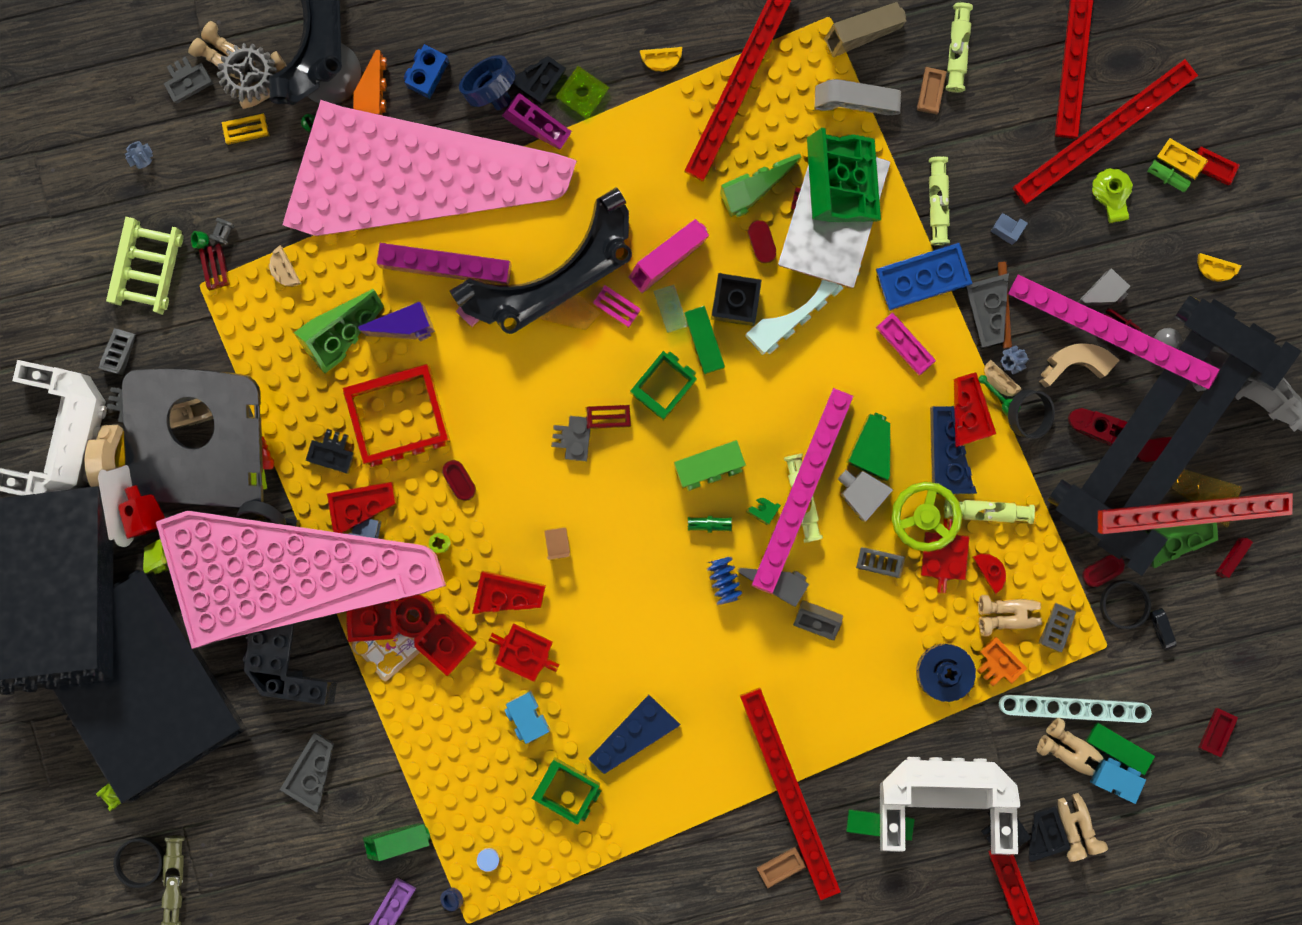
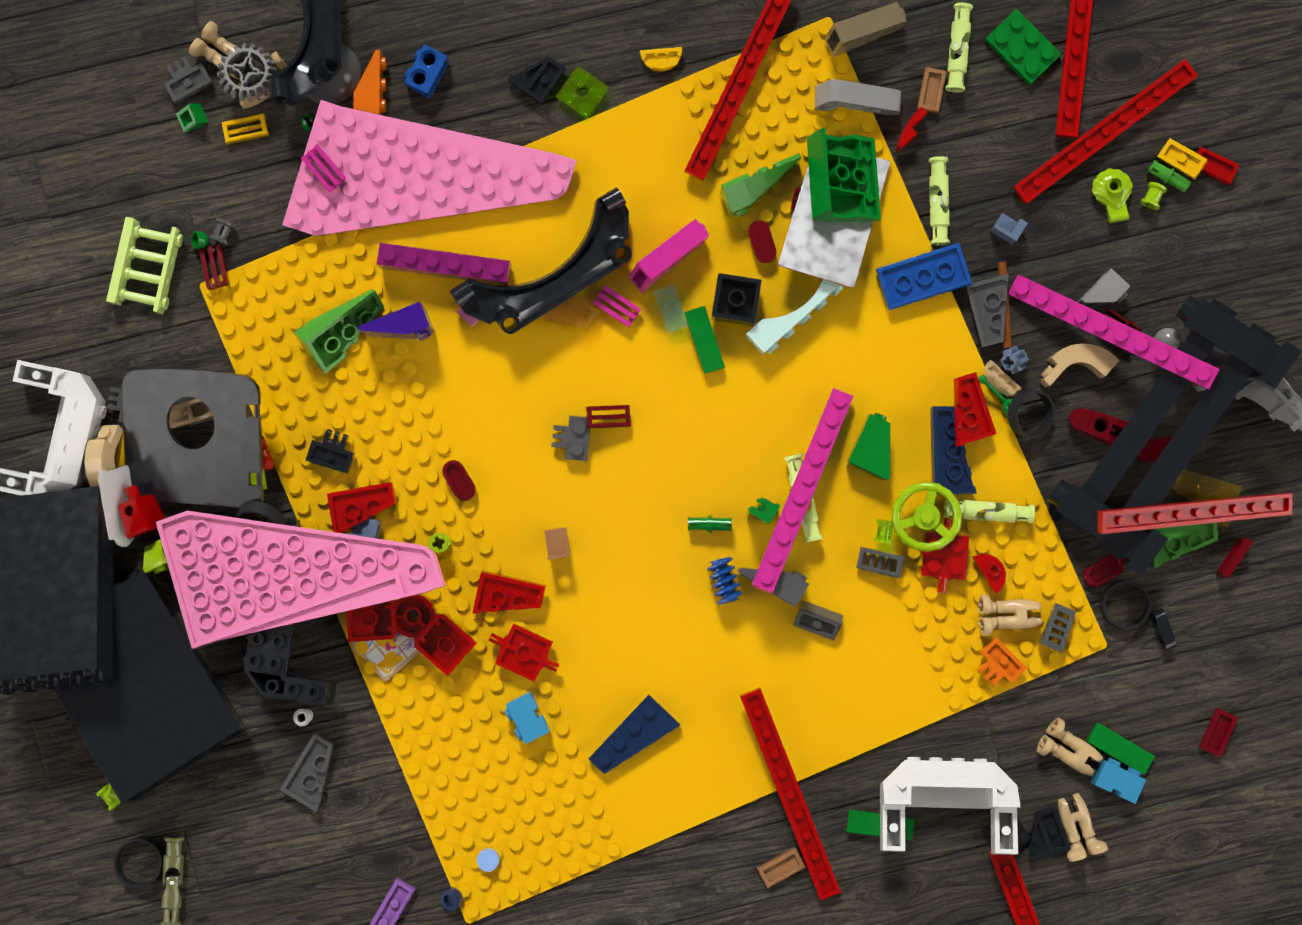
dark grey slope [99,328,136,375] -> none
sand blue gear [125,141,153,169] -> none
tan plate [269,245,302,287] -> none
red window [343,364,450,467] -> none
green slope [363,823,430,861] -> none
dark blue piece [459,55,516,110] -> none
magenta slope [502,93,572,150] -> none
green window [532,757,602,825] -> none
green window [630,351,697,421] -> none
bright green piece [674,440,746,491] -> none
light grey torso [837,470,893,522] -> none
dark pink tile [876,312,936,376] -> none
dark blue piece [916,643,976,702] -> none
light aqua beam [999,694,1152,723] -> none
yellow plate [1197,253,1241,282] -> none
none -> green slope [176,103,208,133]
none -> white pin [293,709,313,726]
none -> dark pink tile [301,144,347,192]
none -> clear neon green bush [873,519,893,544]
none -> red slope [895,107,927,152]
none -> green plate [984,9,1061,86]
none -> lime bush [1140,182,1167,210]

